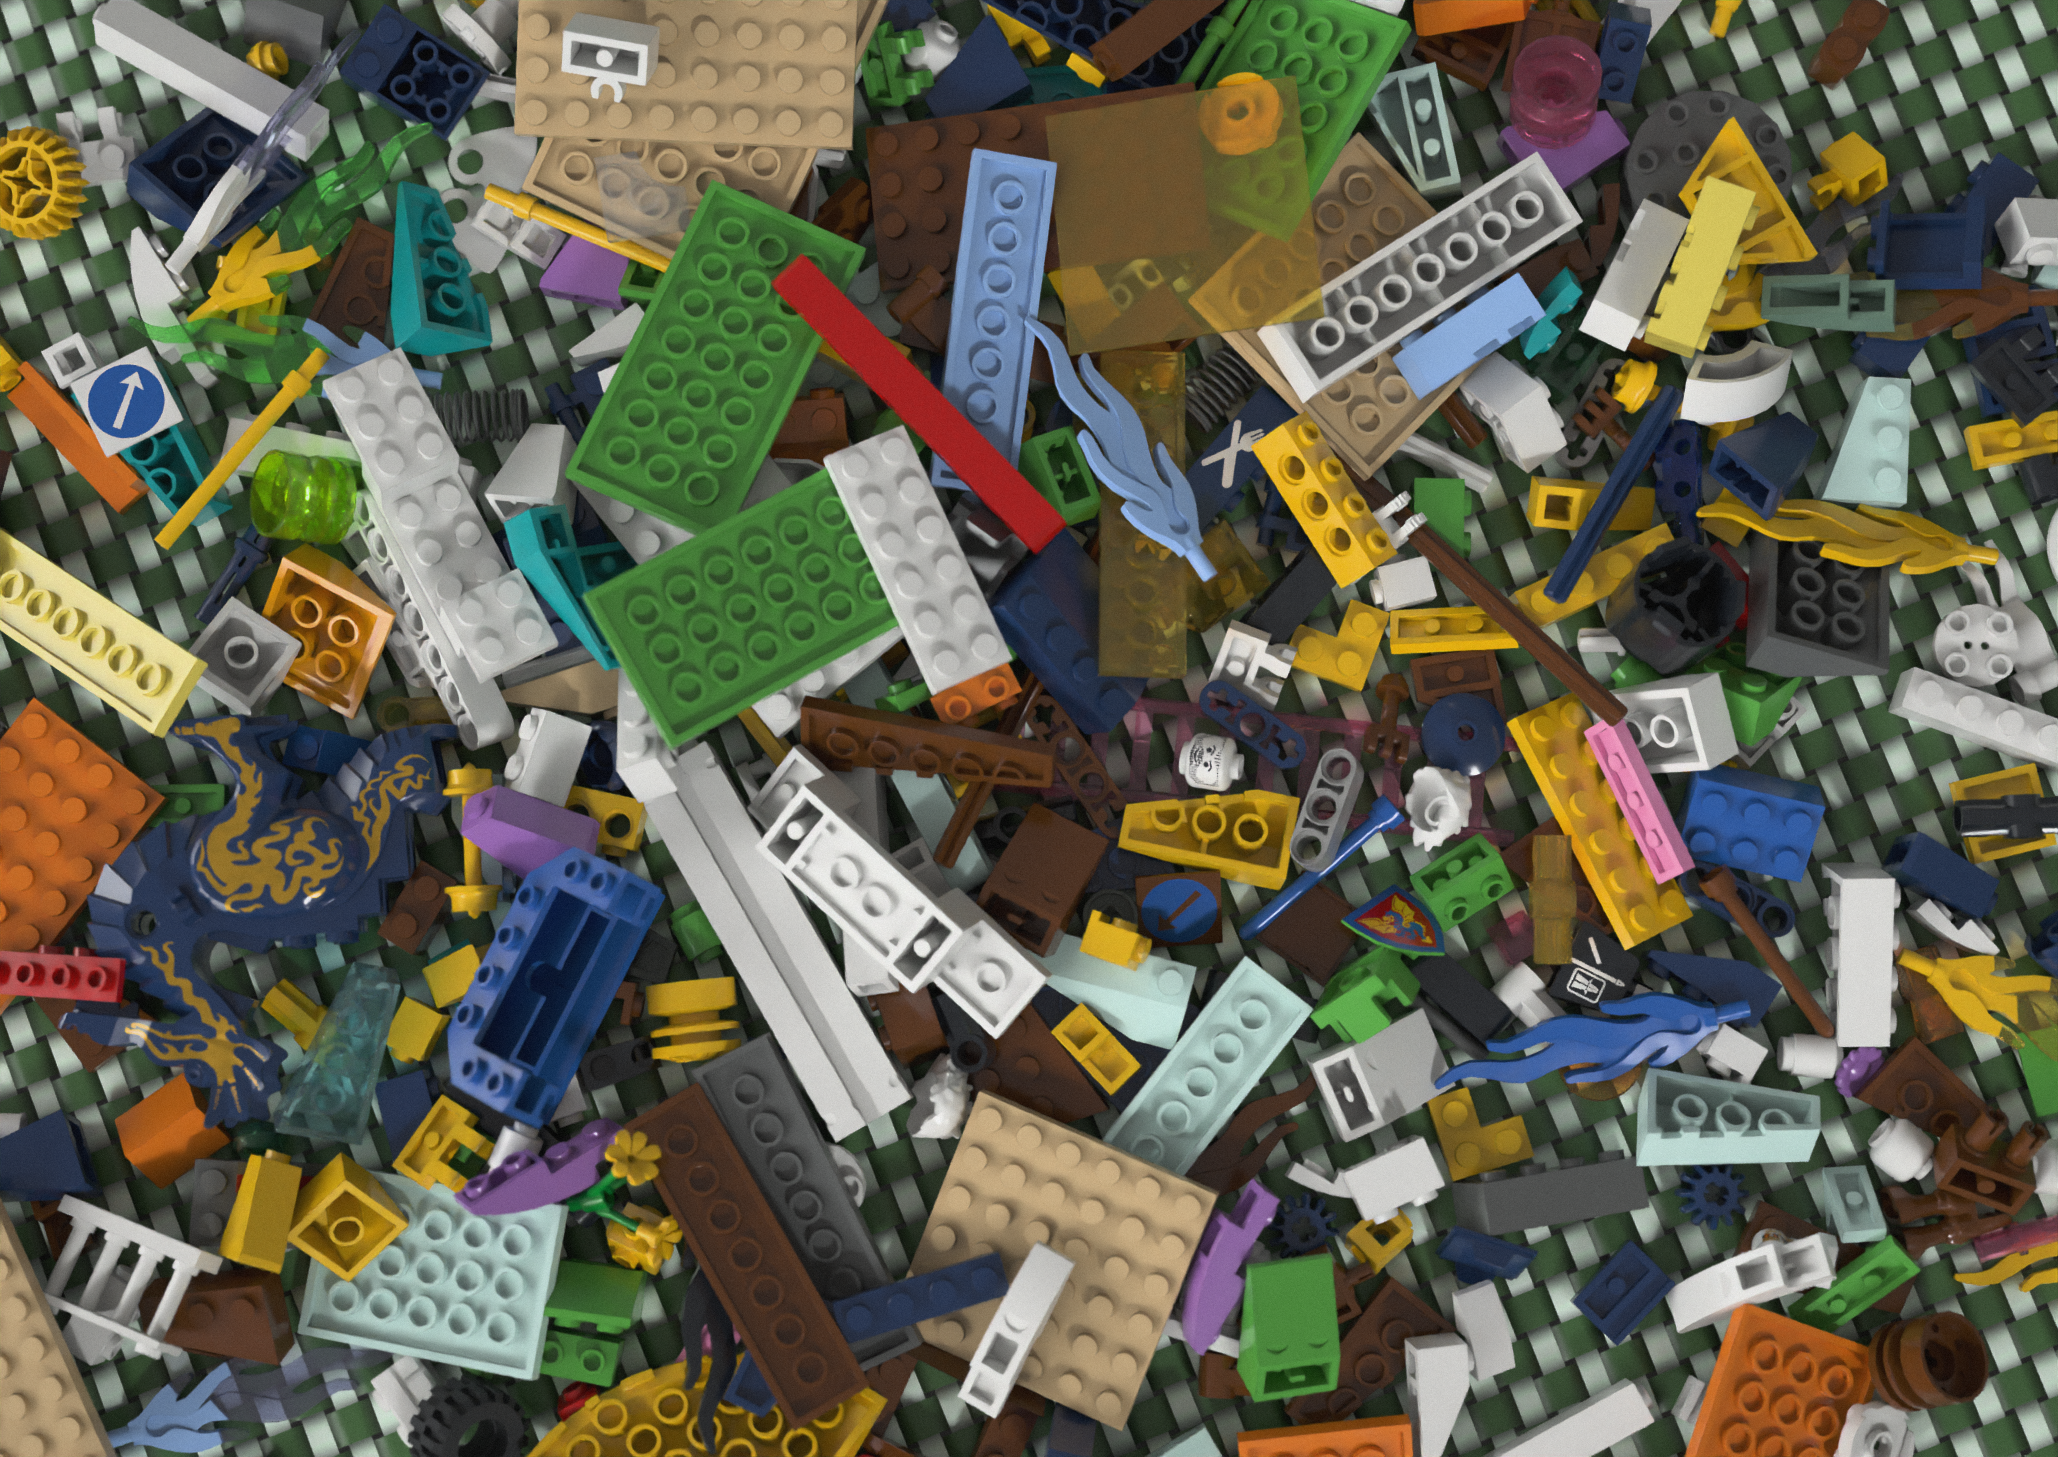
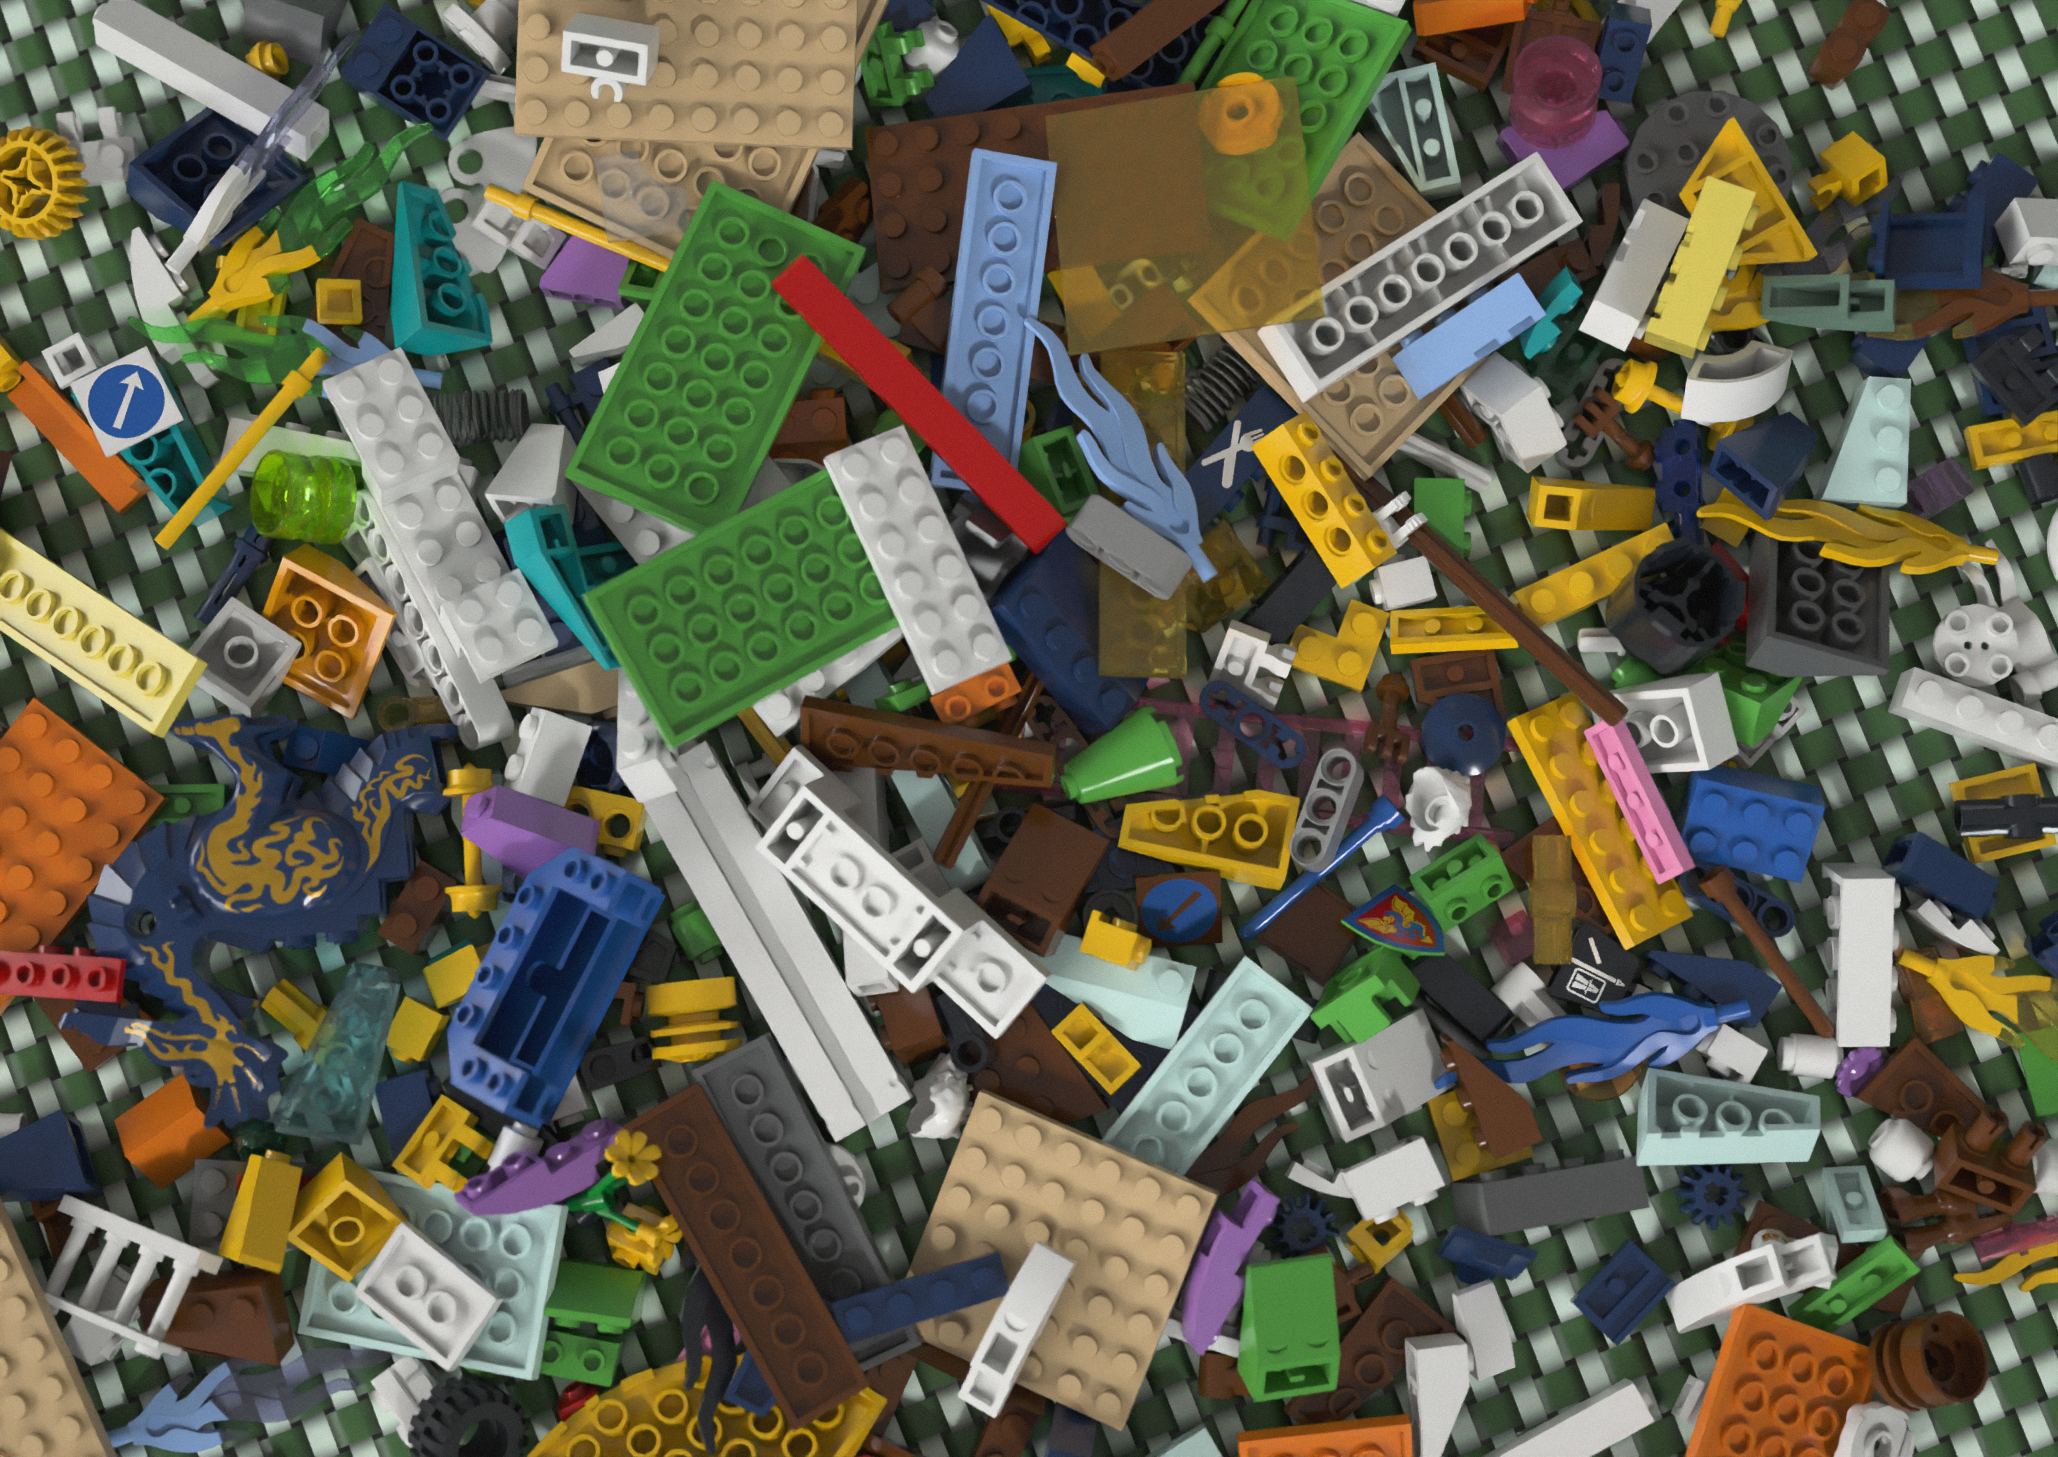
white head [1179,733,1244,791] -> none
dark blue axle [1543,384,1684,604] -> none
none -> yellow plate [316,278,363,325]
none -> white plate [353,1222,503,1371]
none -> bright green cone [1060,704,1184,804]
none -> light grey beam [1066,495,1193,600]
none -> reddish brown slope [1438,1033,1543,1160]
none -> clear purple brick [1907,456,1974,520]

